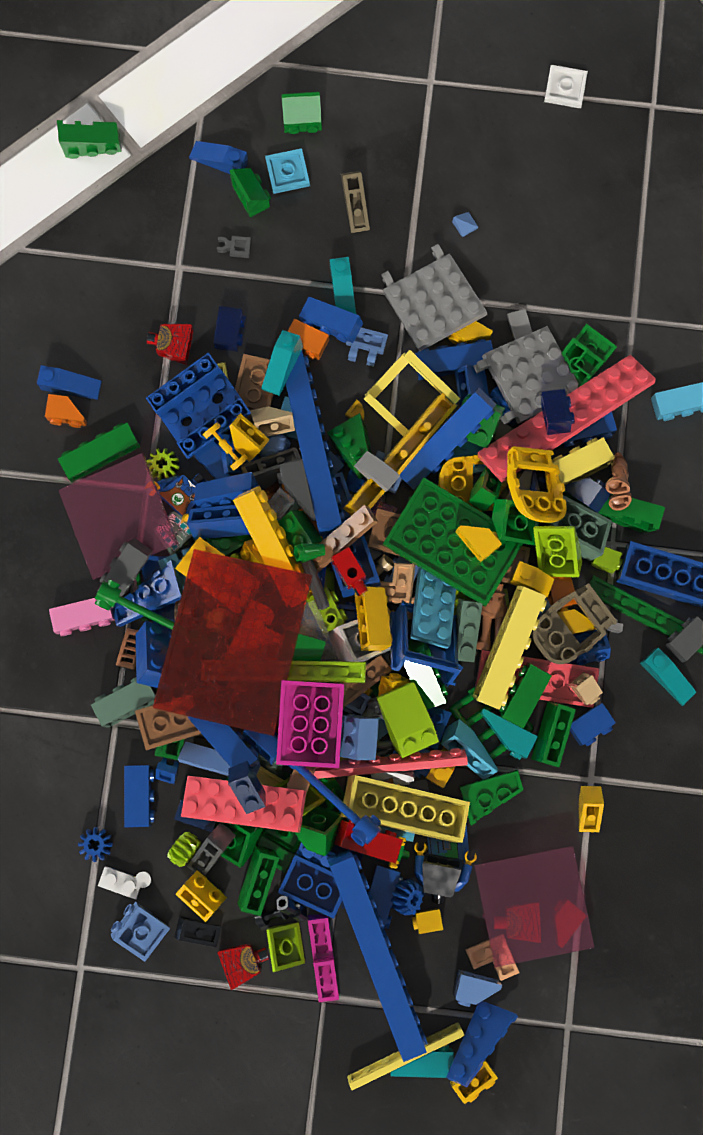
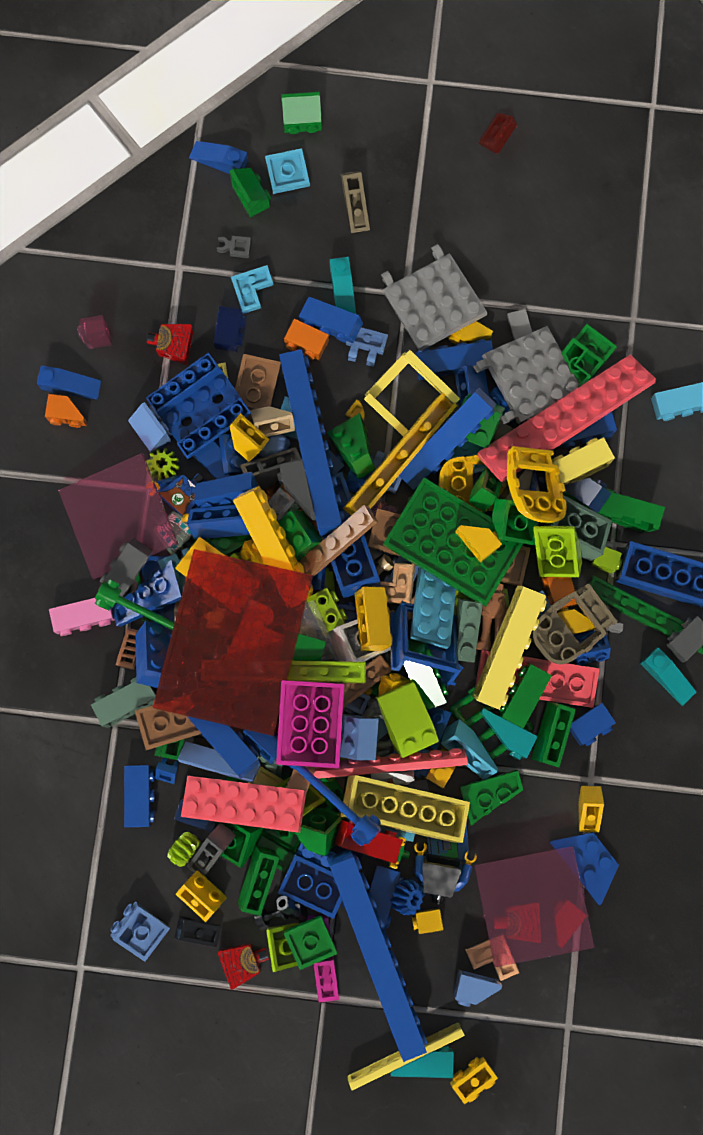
green wedge [57,120,122,159] -> none
green brick [58,423,140,483] -> none
blue gear [78,827,113,862] -> none
white hinge [98,866,151,899] -> none
yellow wheel [202,422,248,471] -> none
dark blue brick [228,761,266,814] -> none
teal slope [261,330,303,396] -> none
green cone [294,543,325,563] -> none
dark grey axle [300,559,329,610] -> none
red torso [331,547,368,596] -> none
light grey slope [354,451,400,492] -> none
blue wing [446,1001,518,1087] -> none
medium blue slope [452,212,478,237] -> none
yellow slope [510,561,554,598] -> none
clear blue brick [541,389,575,435] -> none
white tile [544,65,588,108] -> none
tan slope [568,672,603,705] -> none
nougat piece [606,452,632,511] -> none
none -> clear pink brick [77,315,112,349]
none -> medium blue slope [128,402,172,455]
none -> medium azure plate [231,265,273,314]
none -> green plate [284,915,338,970]
none -> clear red slope [478,113,517,154]
none -> blue wing [549,832,619,906]

